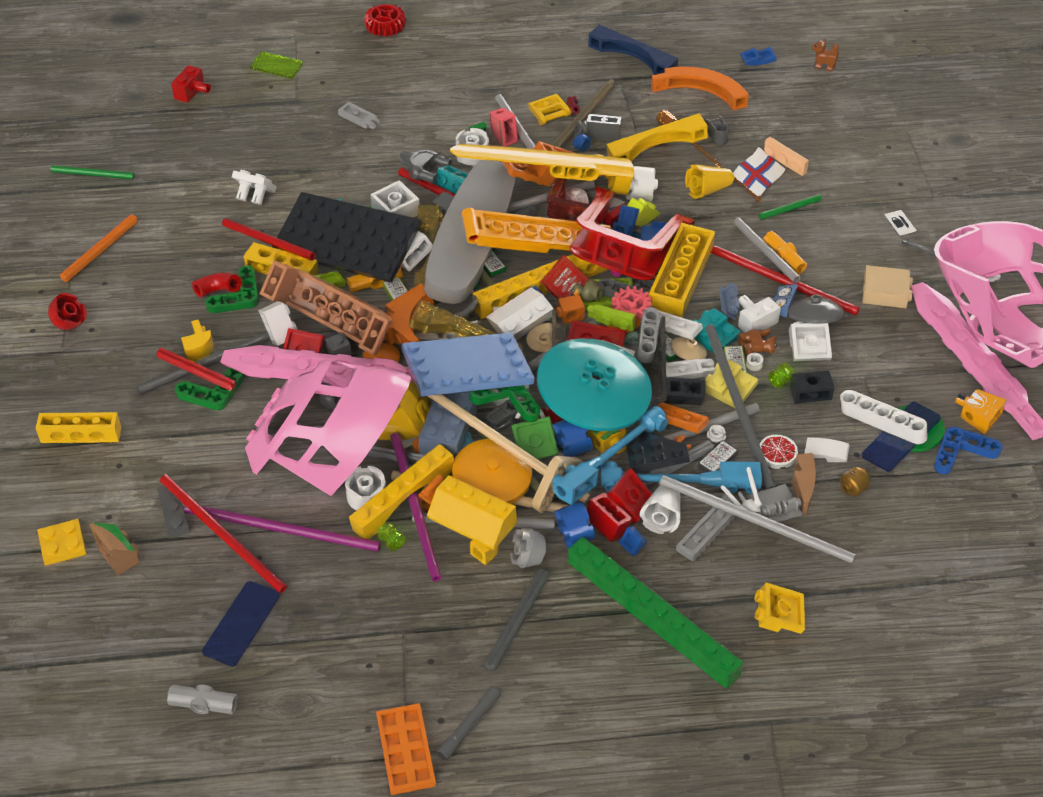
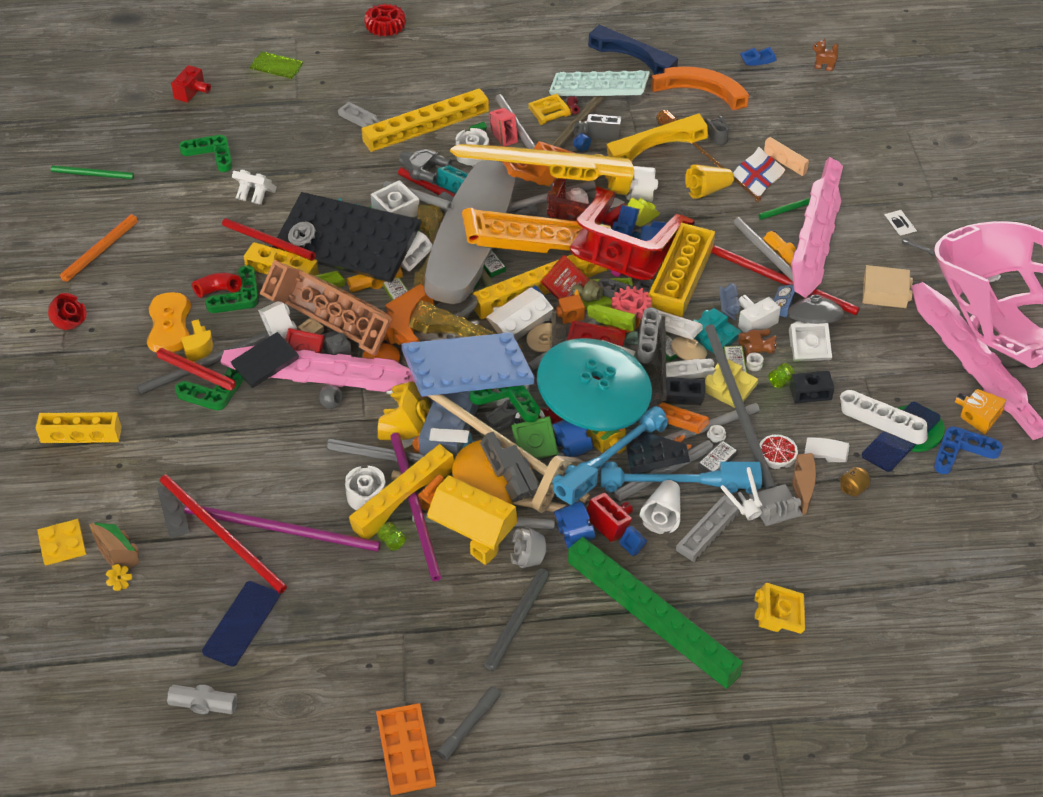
bright pink piece [245,360,411,496] -> none
red tile [608,468,652,524] -> none
light grey piece [659,475,855,563] -> none
none -> yellow plant [106,564,132,591]
none -> light orange plate [147,292,191,352]
none -> green beam [179,135,232,172]
none -> black tile [230,332,299,388]
none -> light grey gear [288,222,316,247]
none -> tan plate [298,318,324,334]
none -> yellow brick [361,88,489,152]
none -> light grey piece [383,181,454,210]
none -> white sticker [429,428,469,443]
none -> dark grey plate [480,431,539,502]
none -> light aqua plate [549,70,650,96]
none -> bright pink plate [791,157,843,298]

